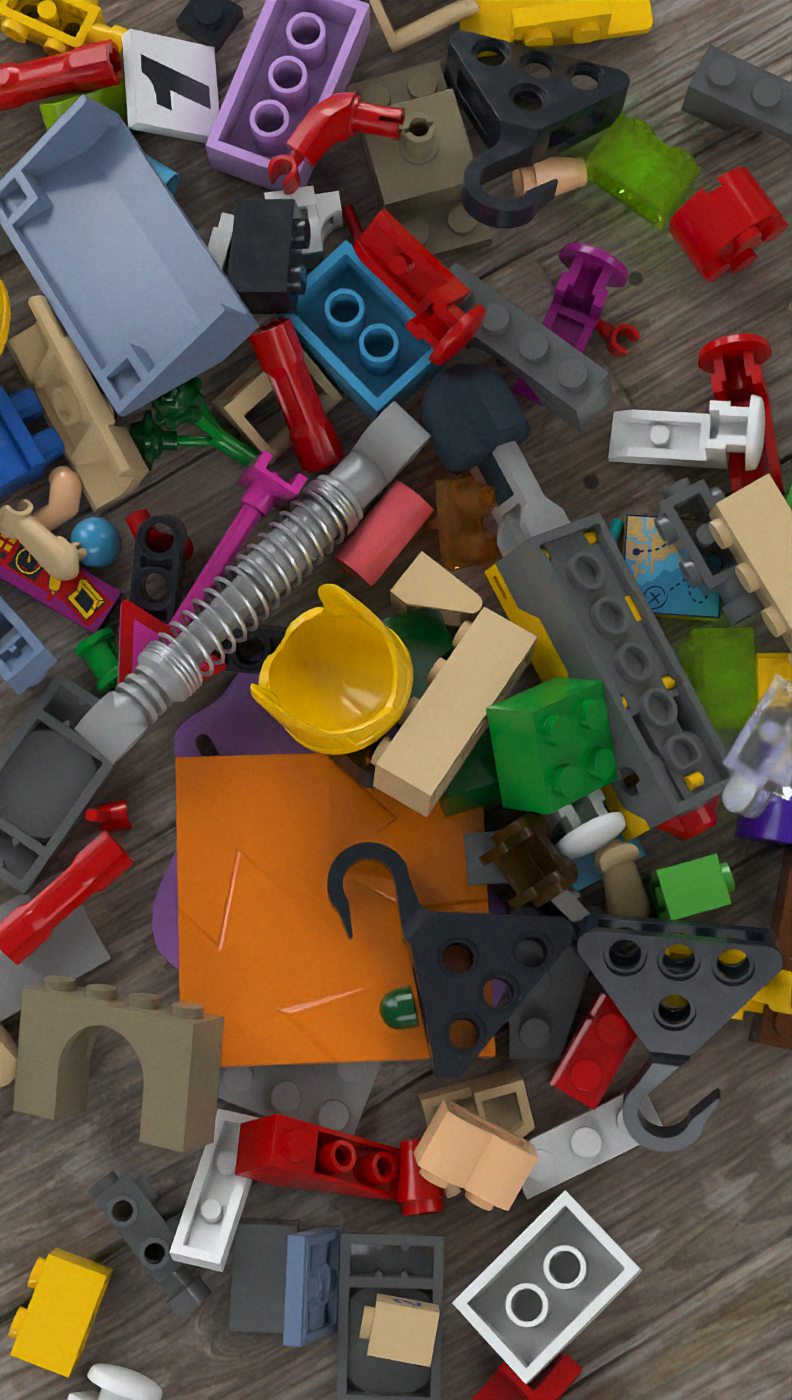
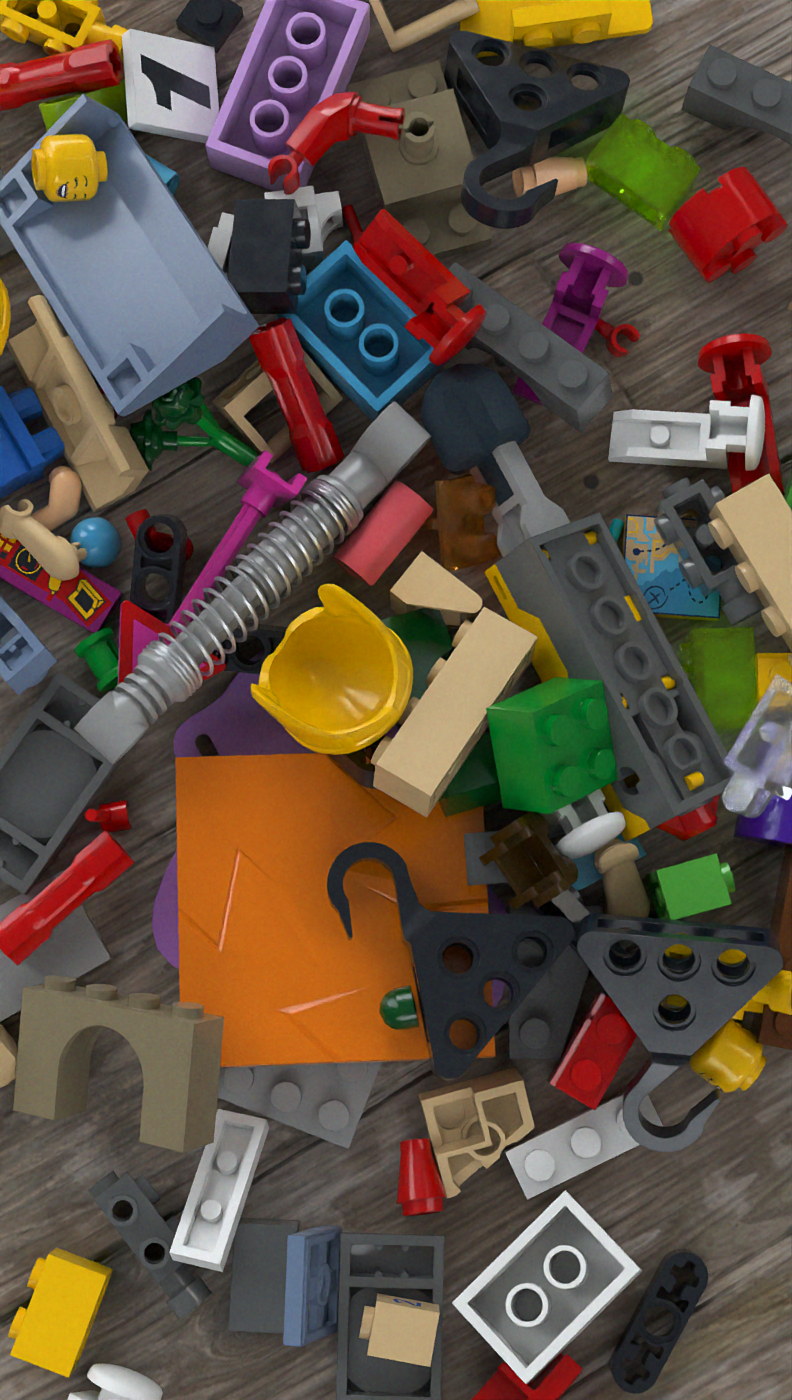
red slope [235,1113,400,1201] -> none
light nougat brick [413,1099,539,1211] -> none
none -> yellow head [31,134,107,202]
none -> black beam [609,1249,708,1394]
none -> yellow head [689,1018,767,1093]

